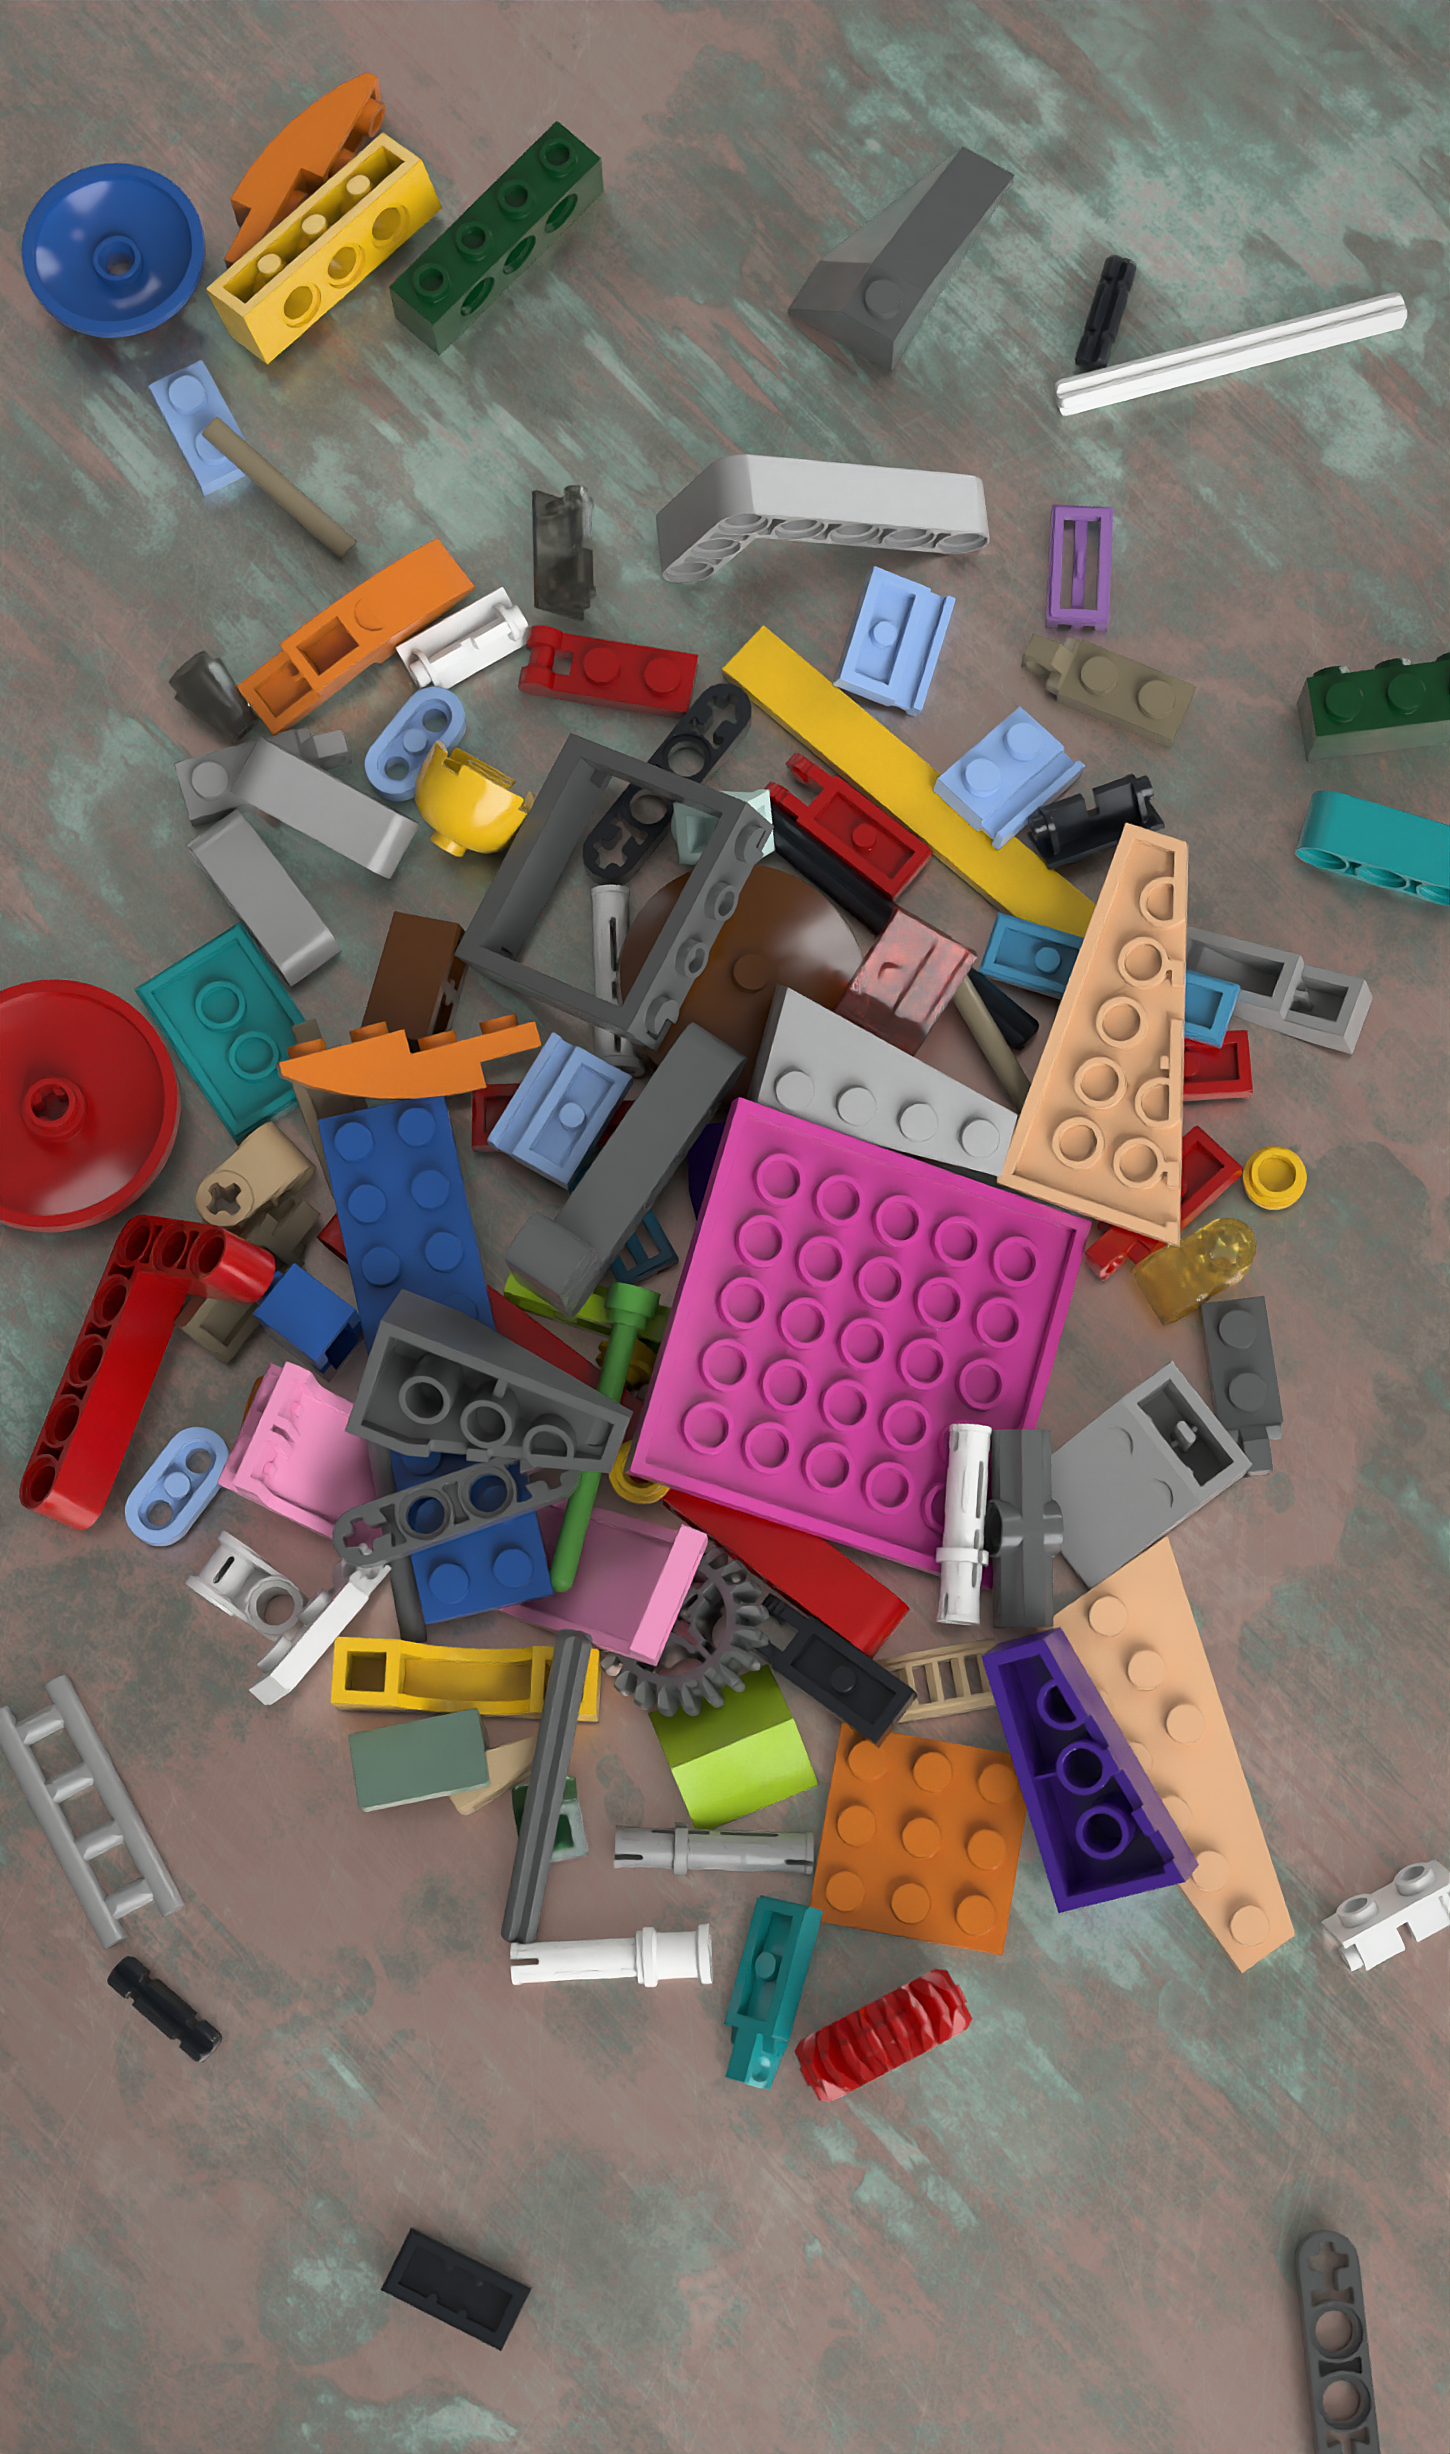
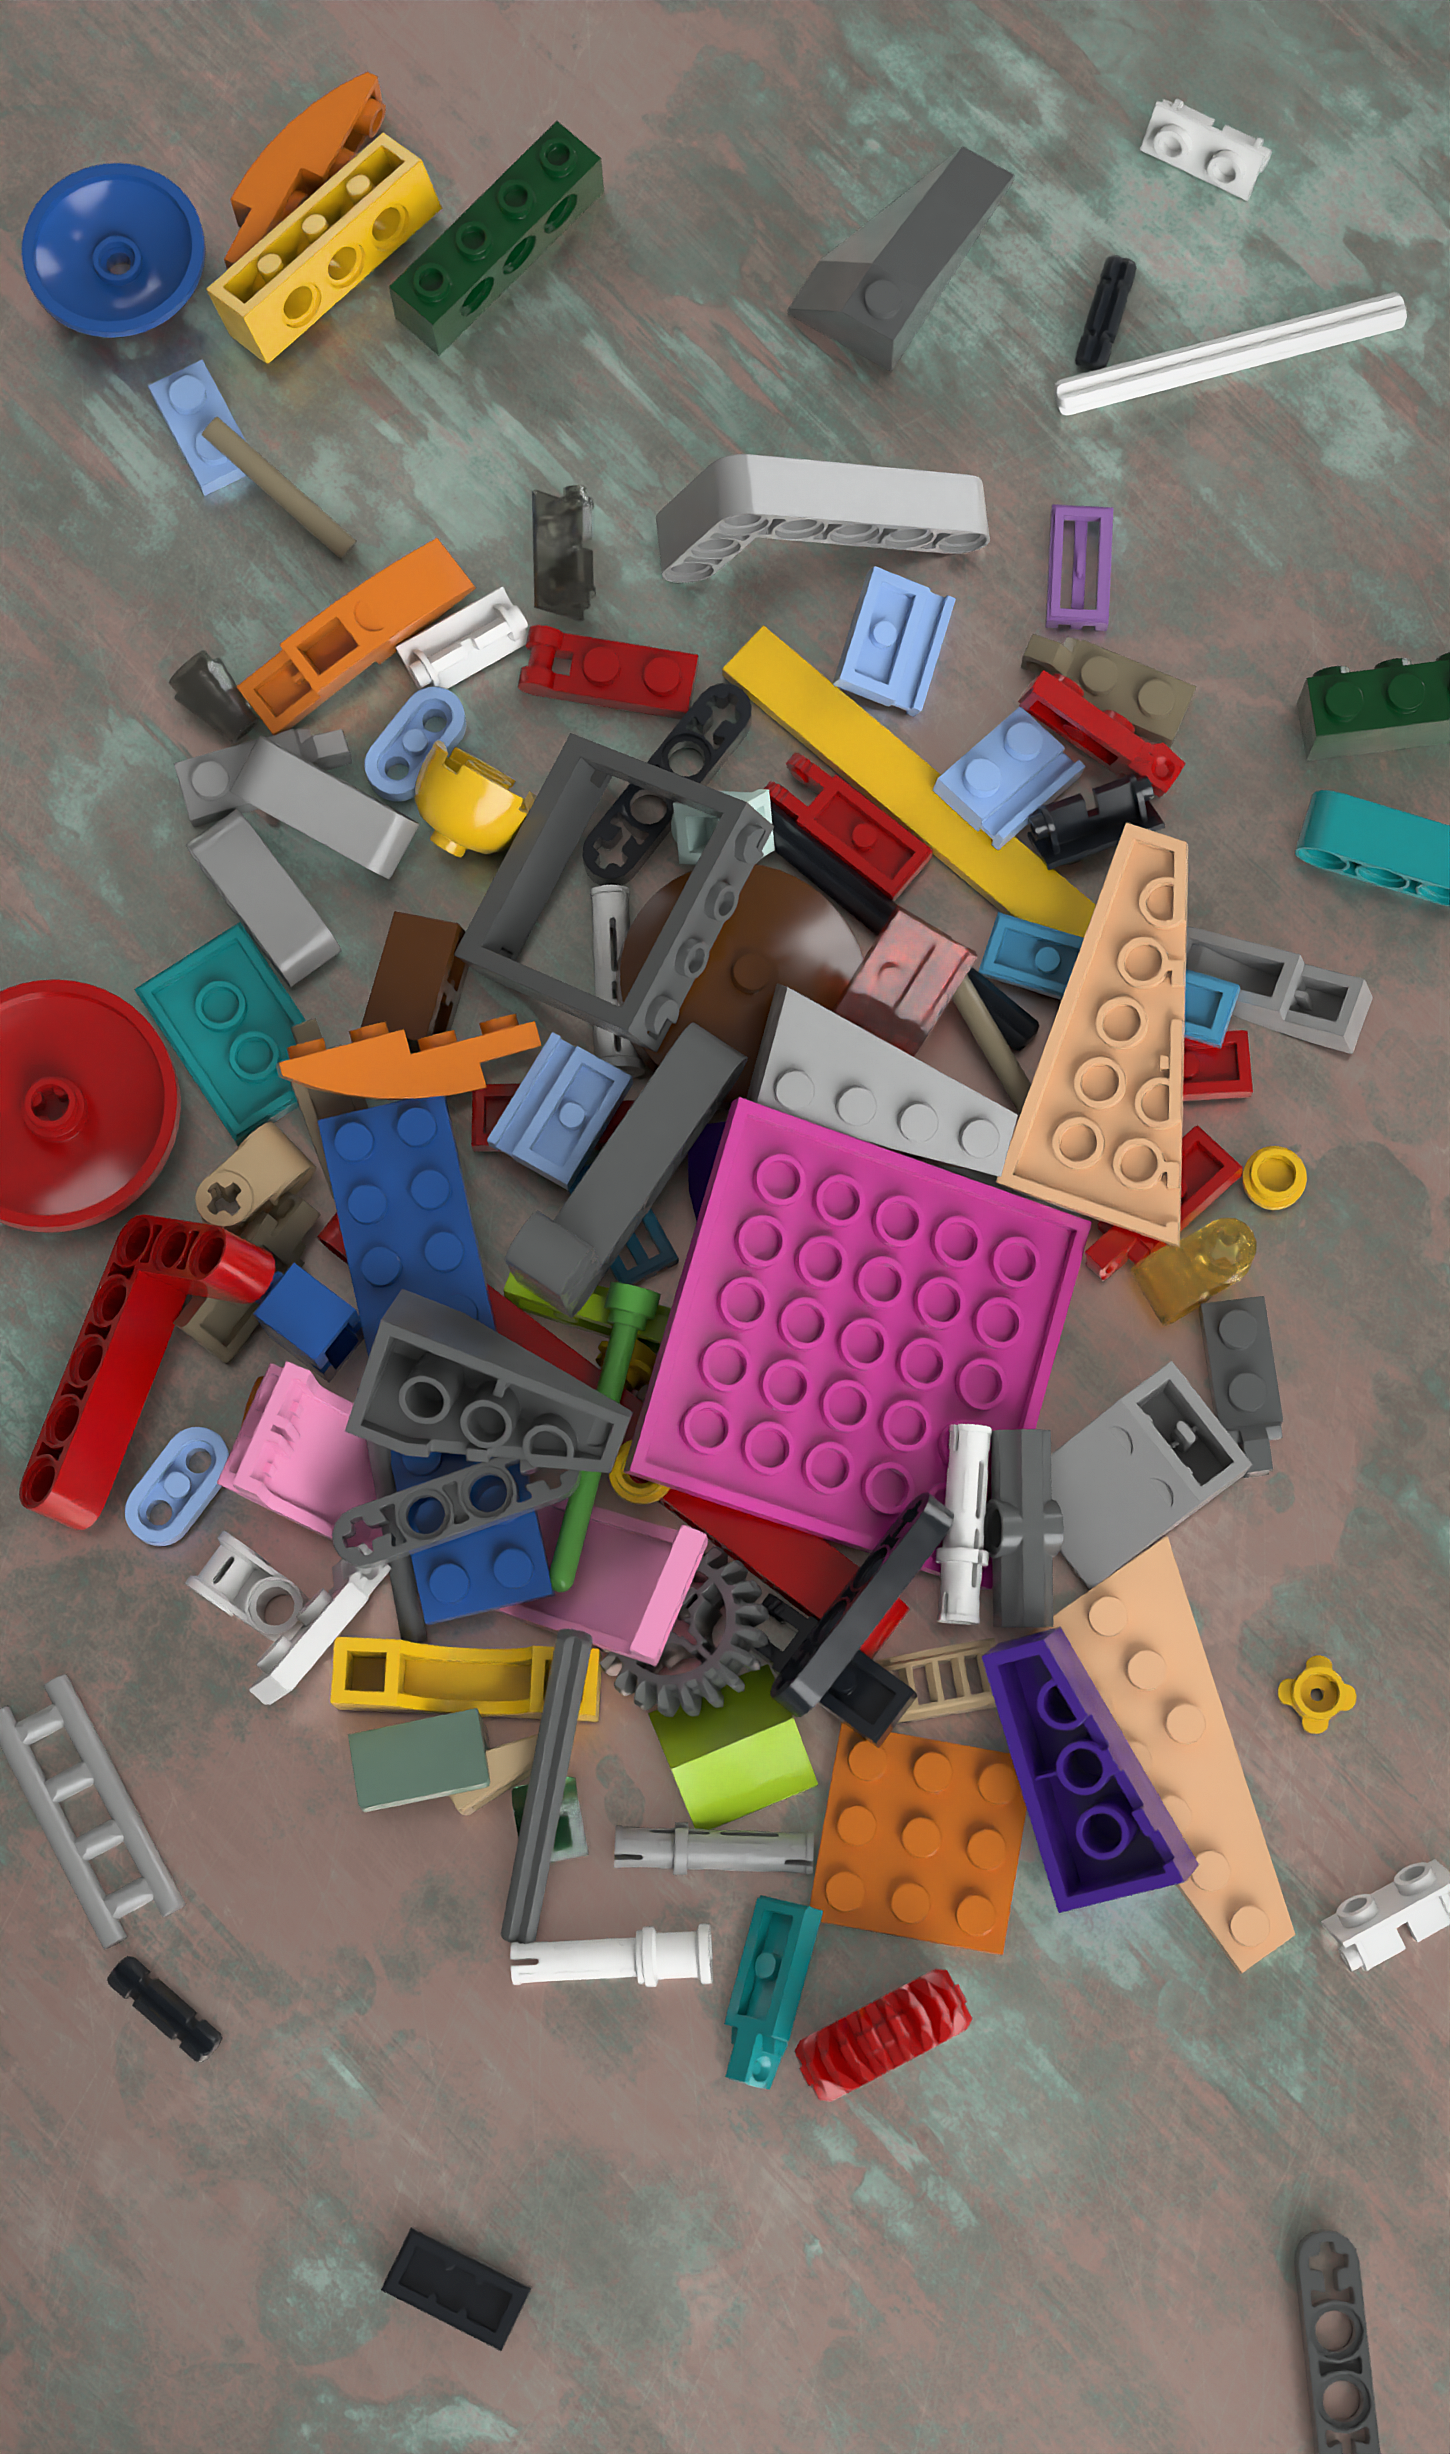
none -> black beam [770,1492,954,1717]
none -> red hinge [1018,670,1186,798]
none -> white hinge [1140,99,1272,201]
none -> yellow plate [1277,1655,1357,1734]

